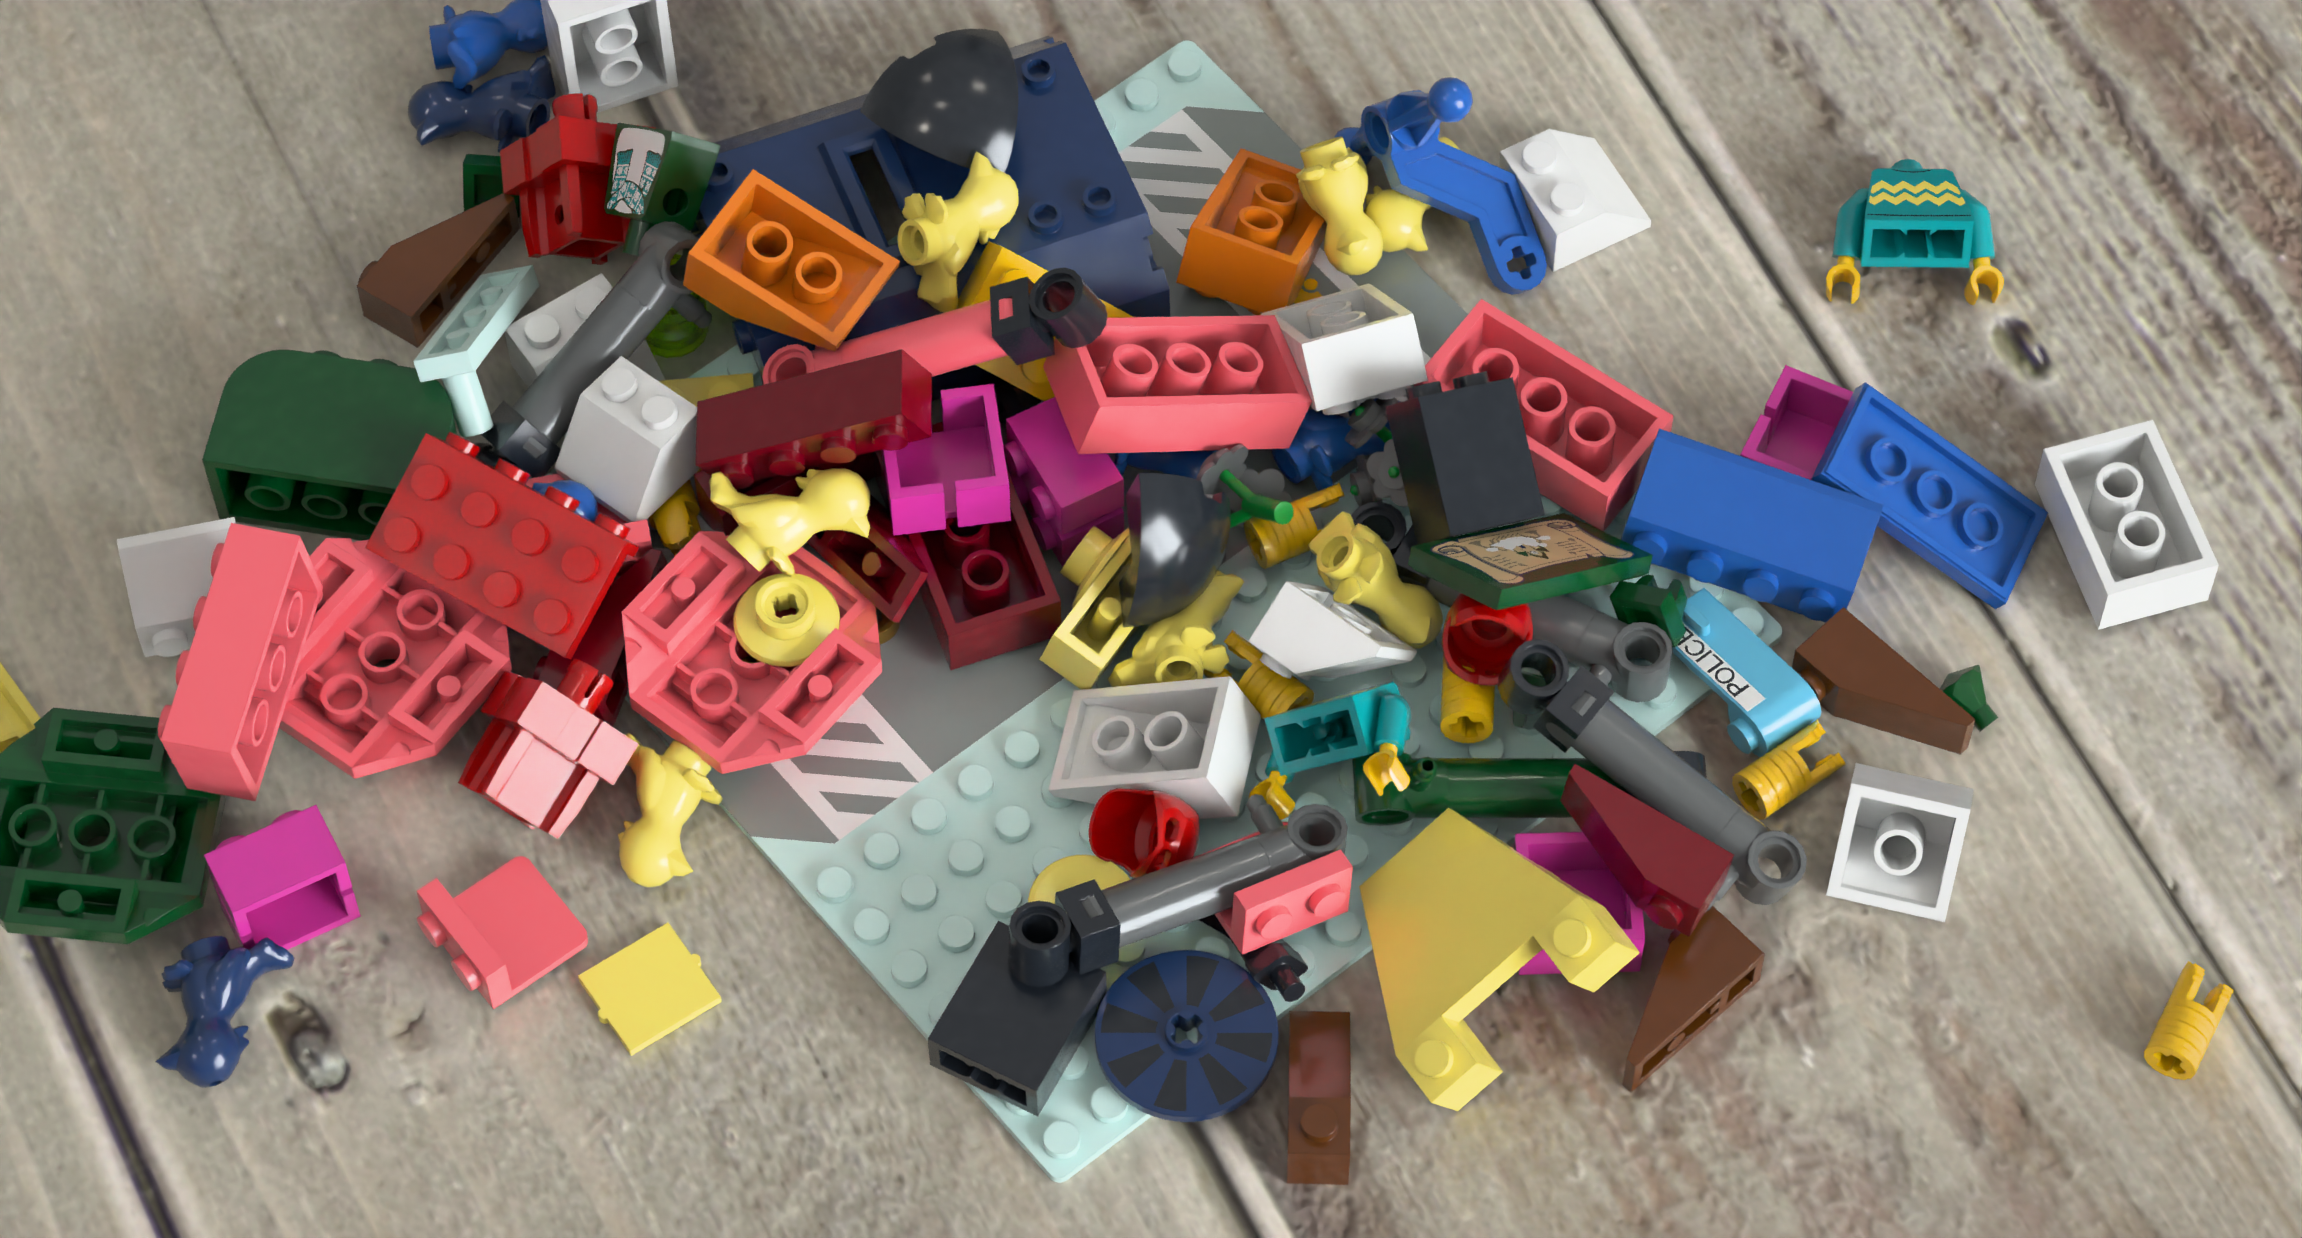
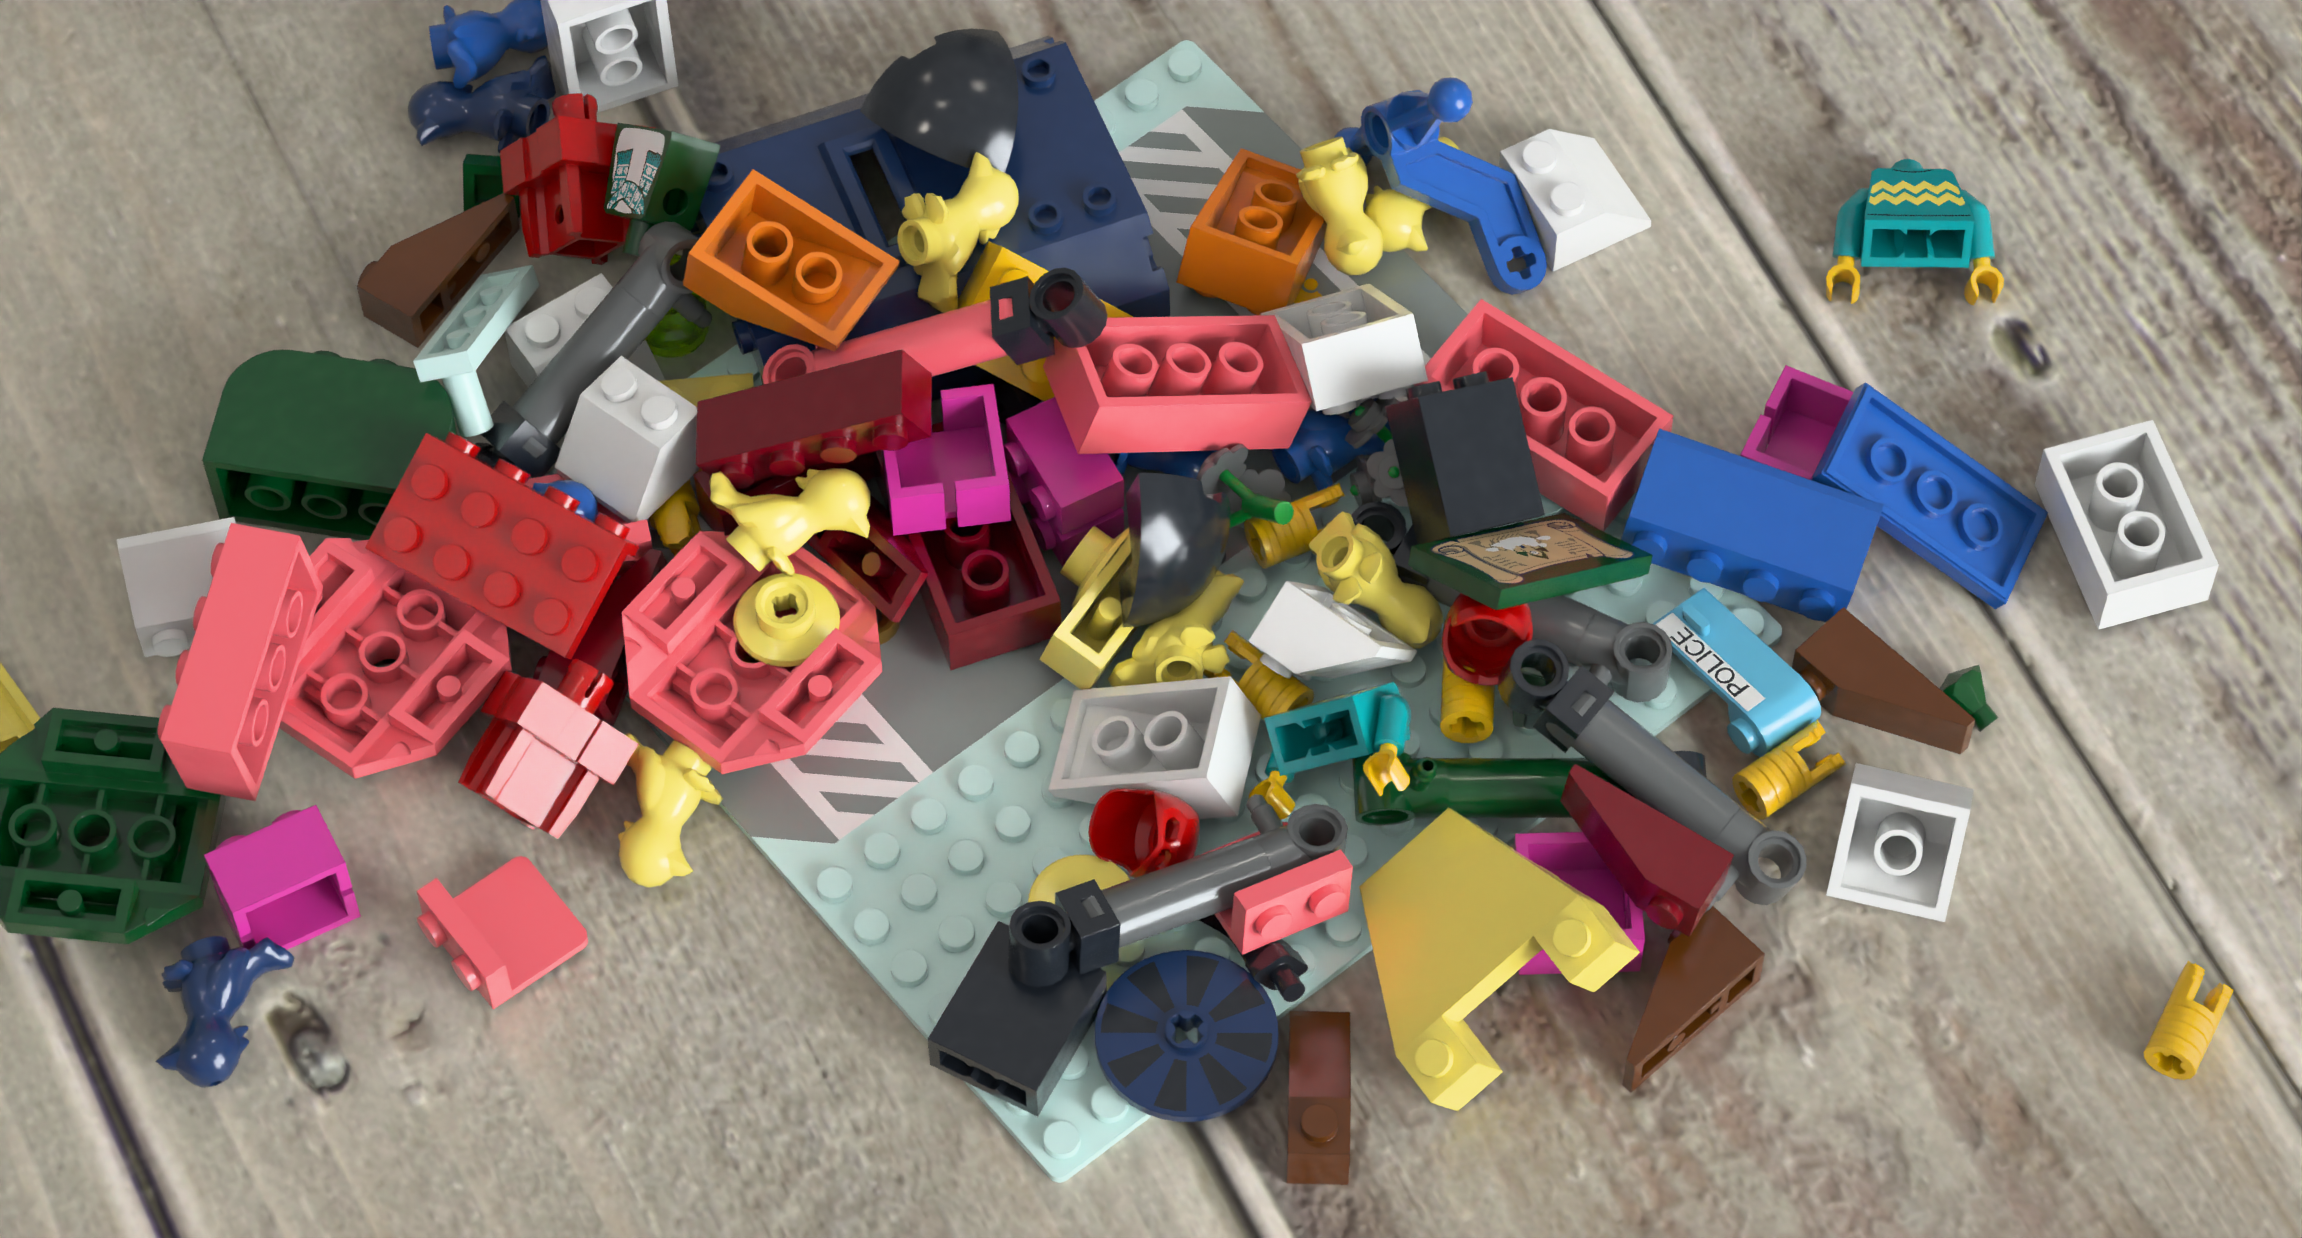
light yellow piece [578,923,722,1056] -> none
dark green tile [1609,574,1687,648] -> none

